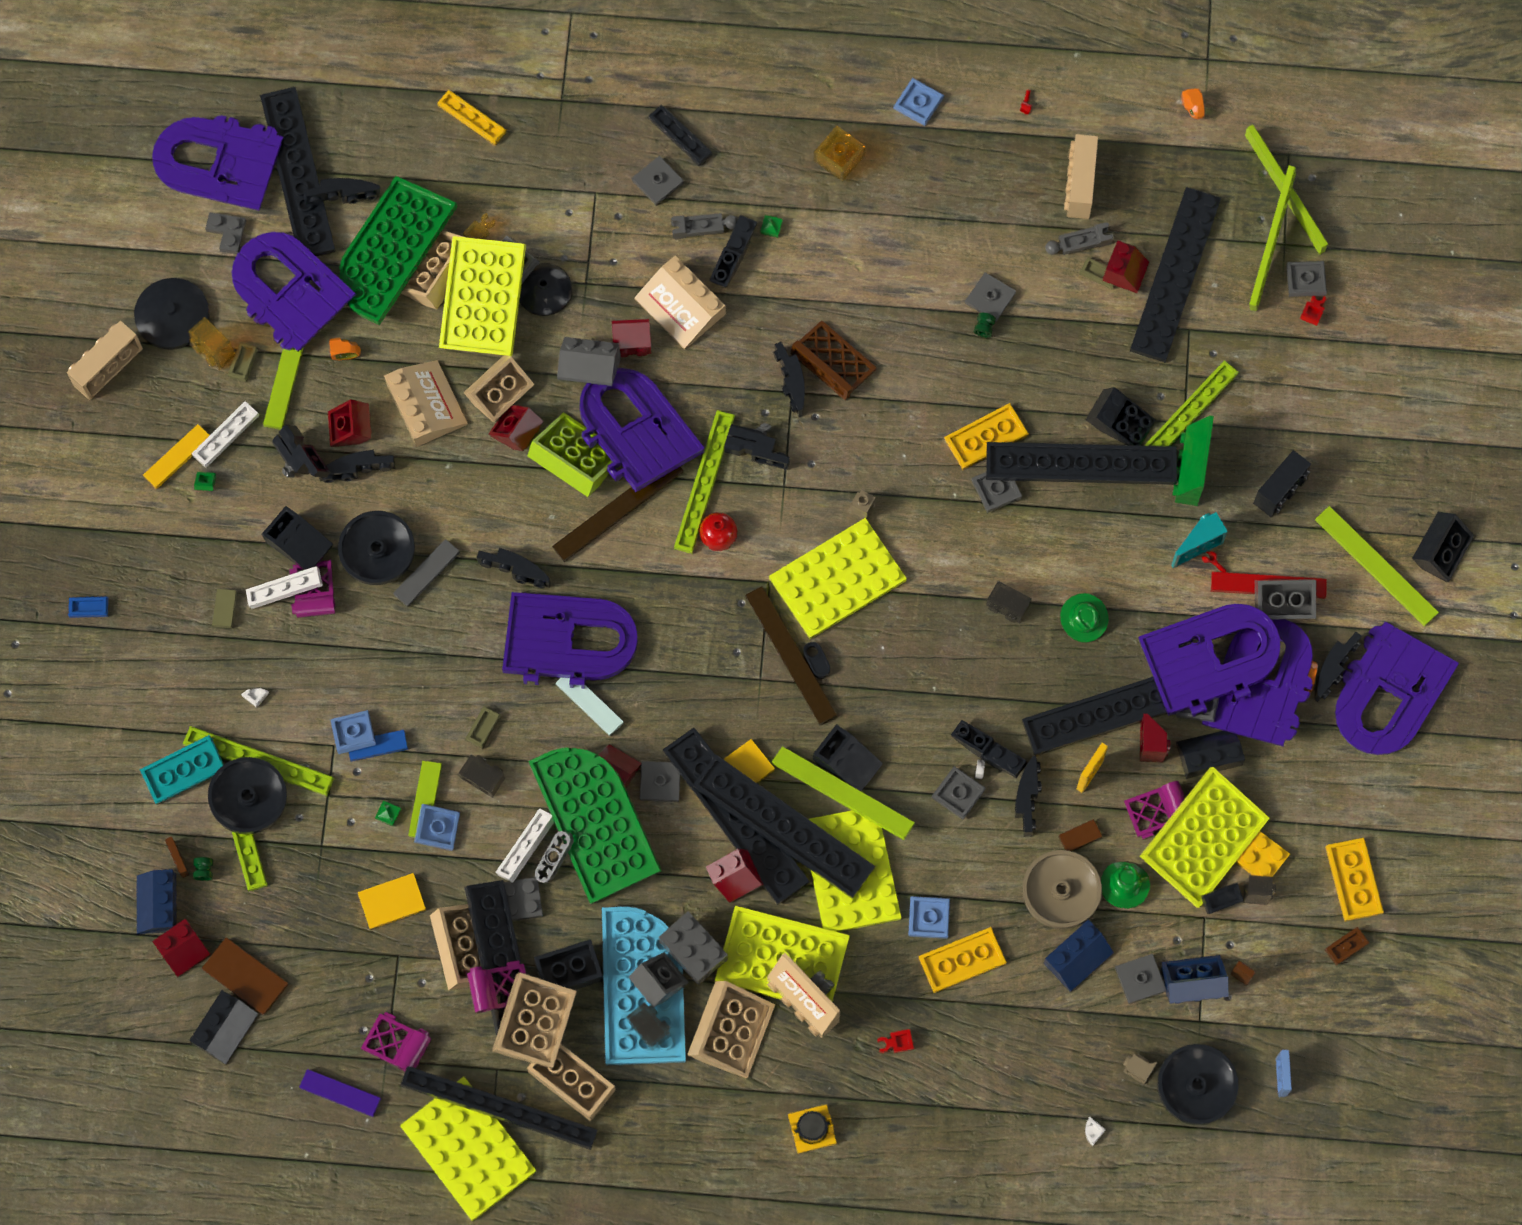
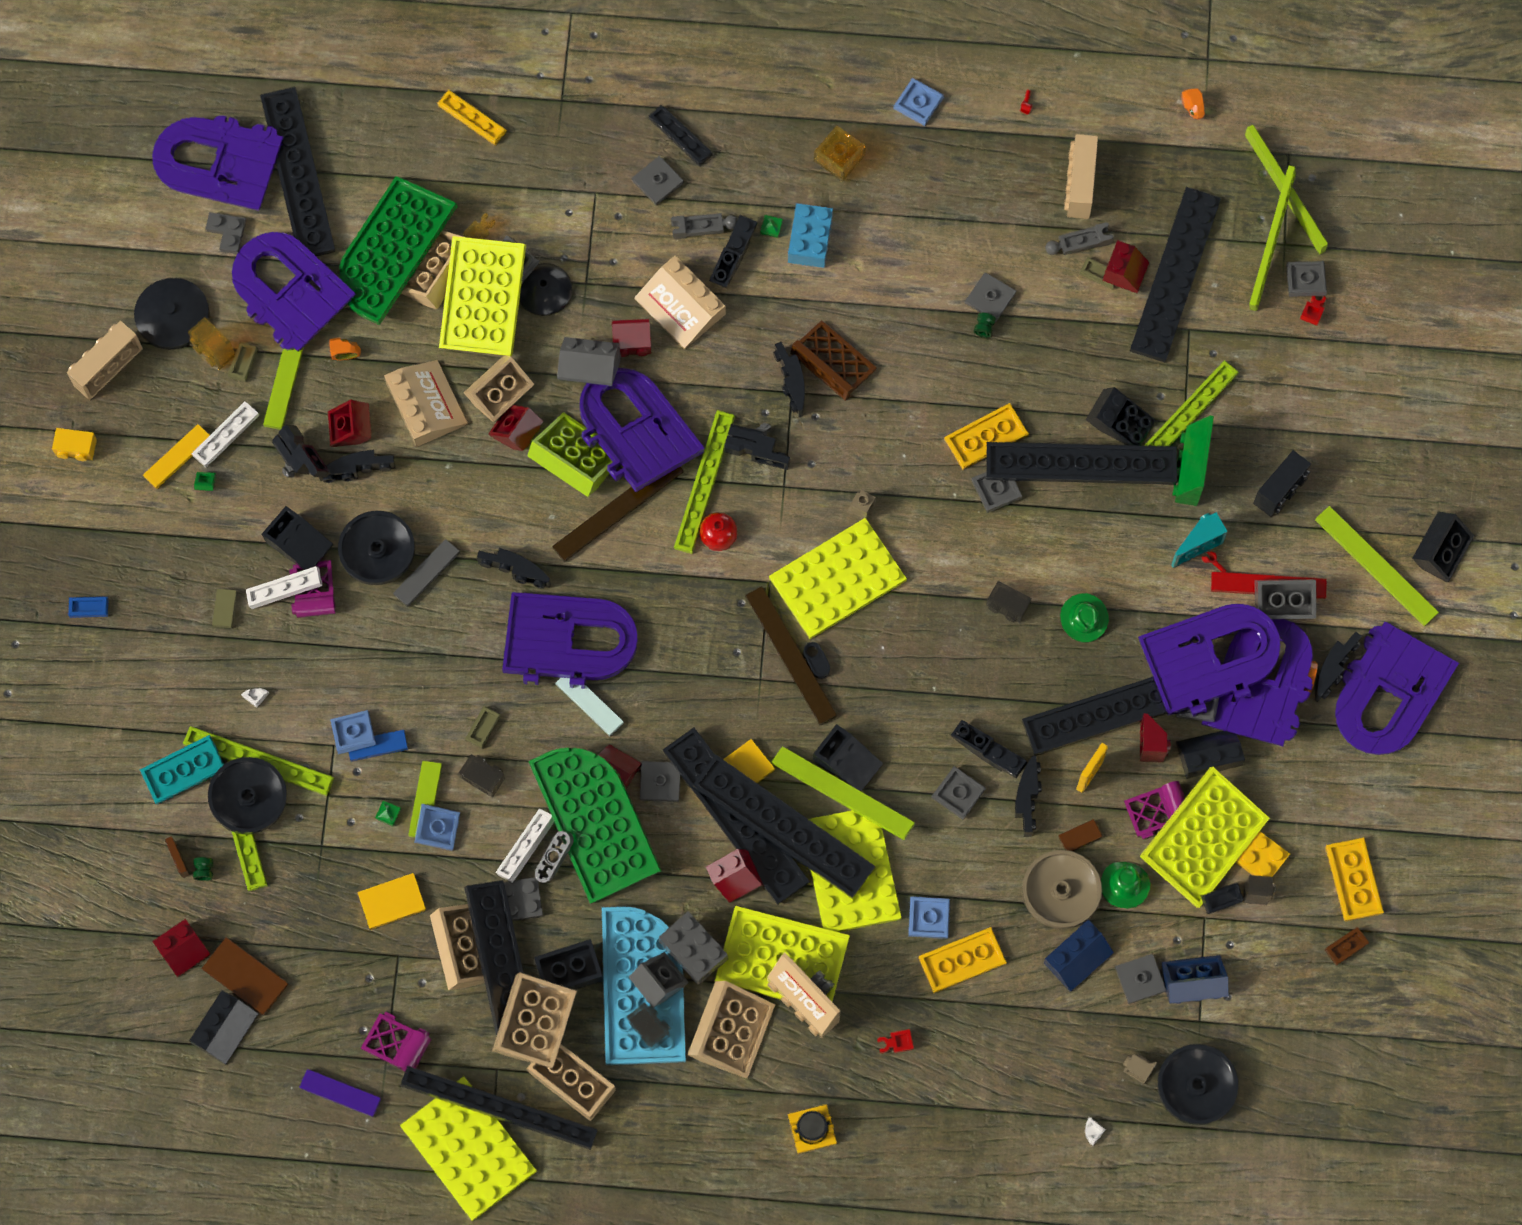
dark blue slope [137,869,177,934] -> none
black slope [304,178,380,205] -> none
magenta piece [467,961,526,1013] -> none
white tile [975,760,985,780] -> none
reddish brown tile [1230,961,1256,986] -> none
medium blue tile [1276,1050,1291,1097] -> none
none -> yellow brick [52,428,97,461]
none -> dark azure brick [788,203,833,268]

